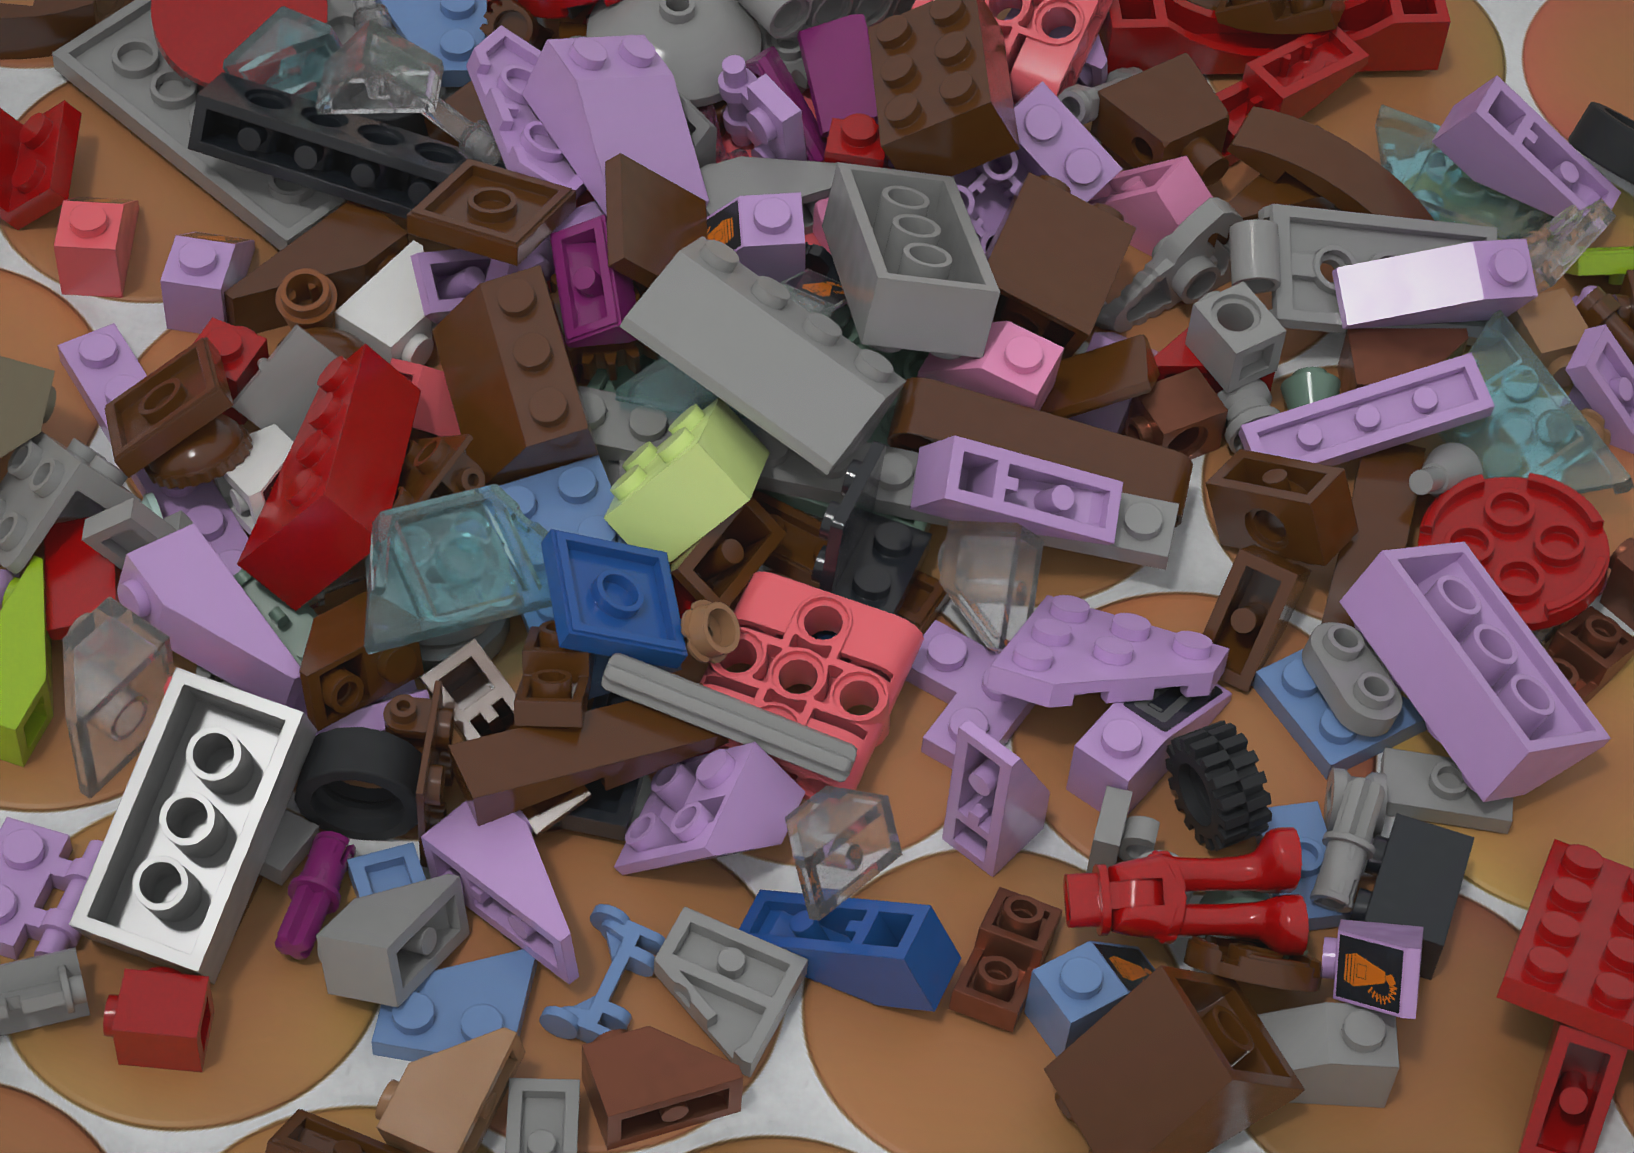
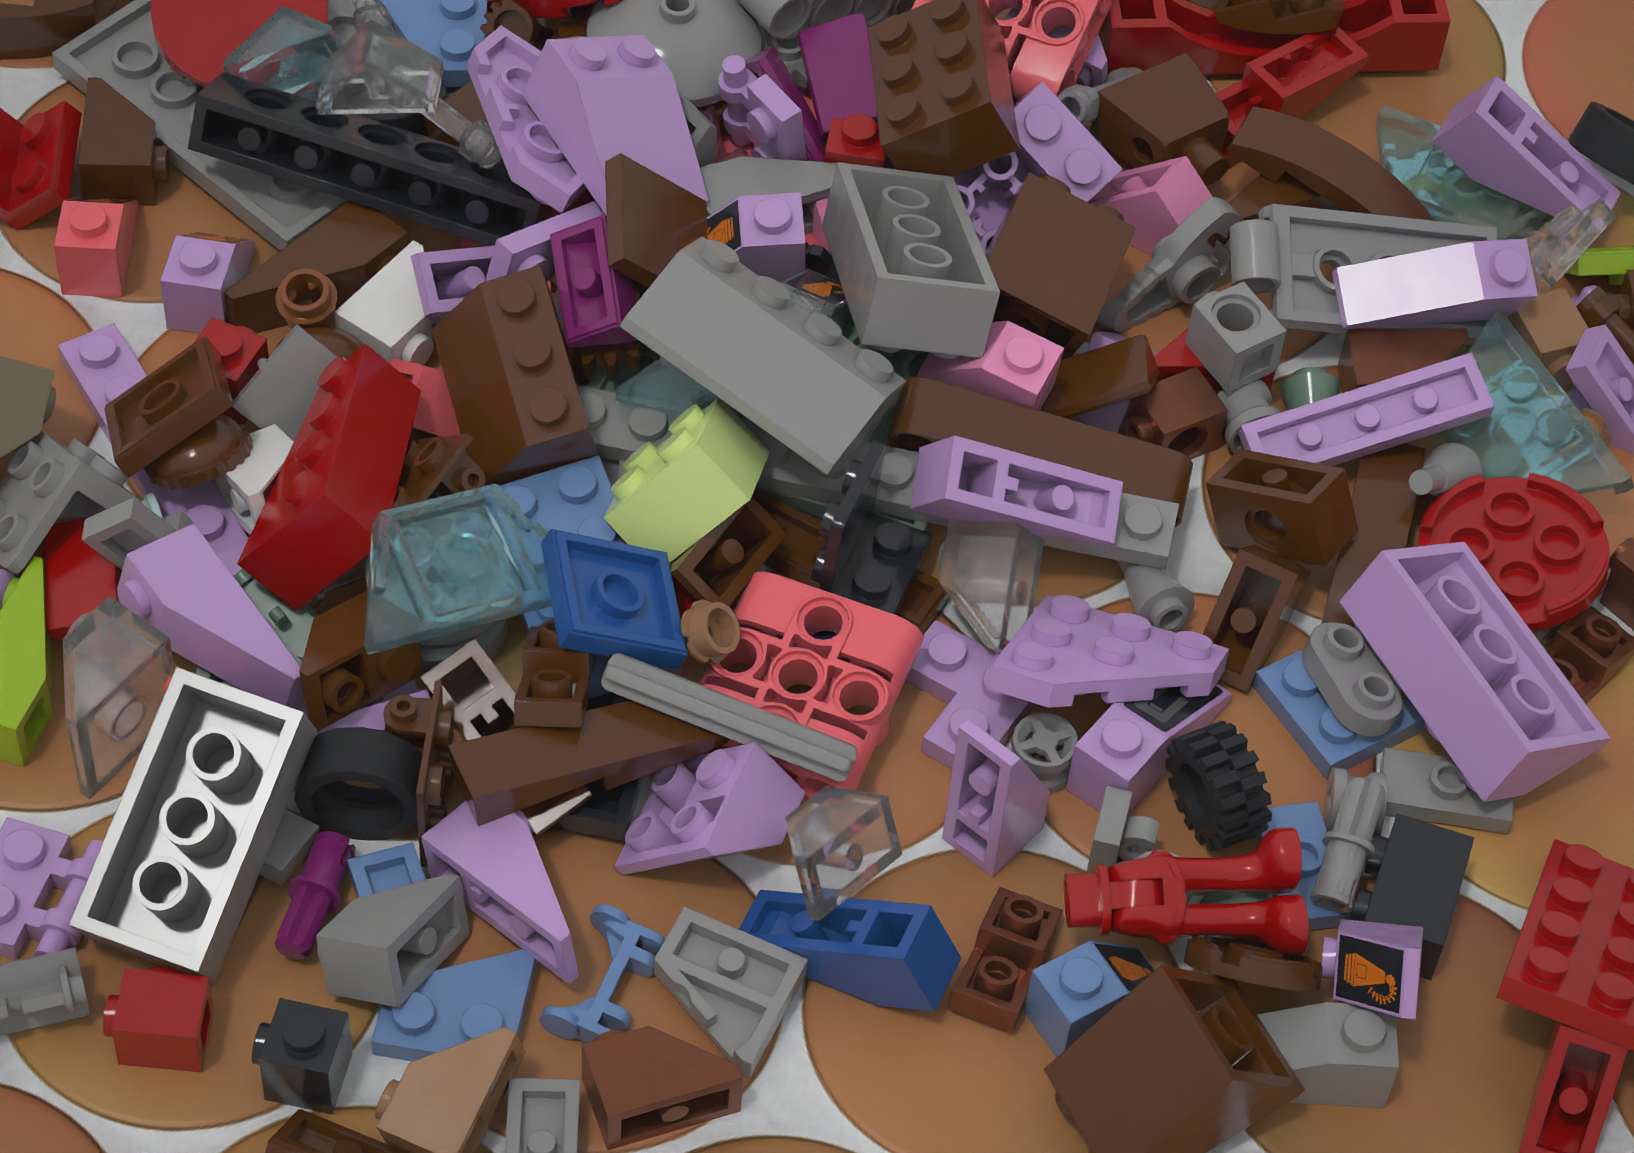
reddish brown tile [407,158,576,266] -> none
none -> reddish brown slope [78,77,170,206]
none -> black brick [252,998,352,1115]
none -> light grey wheel [1011,712,1078,795]
none -> light grey cone [1116,560,1195,632]

